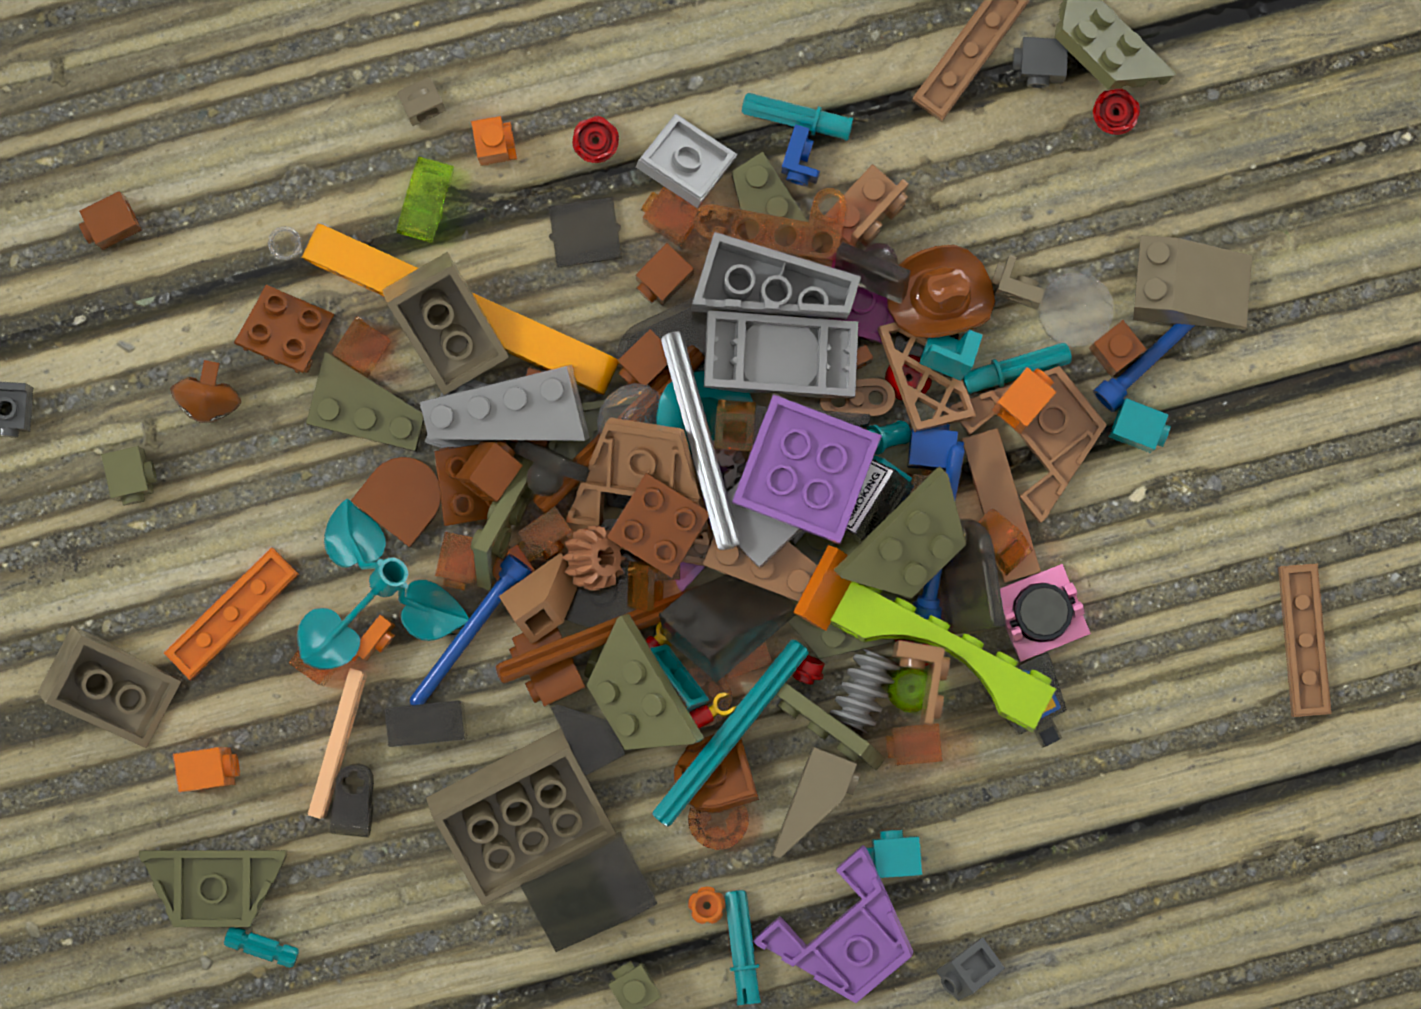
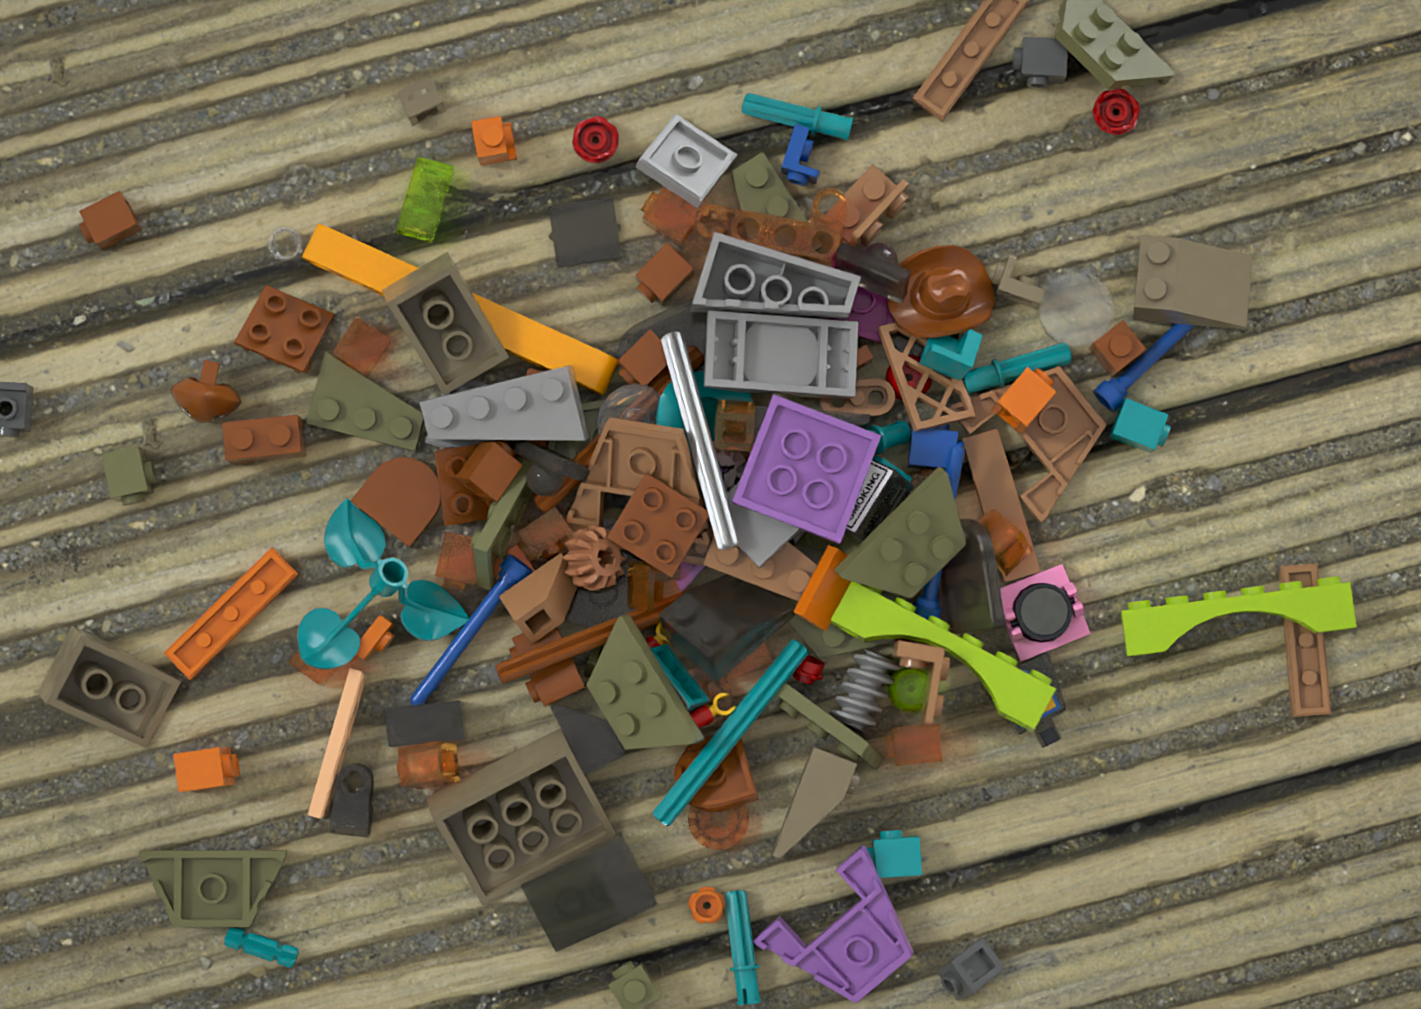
none -> dark orange brick [222,415,307,464]
none -> clear orange brick [397,741,460,789]
none -> lime arch [1120,576,1357,657]

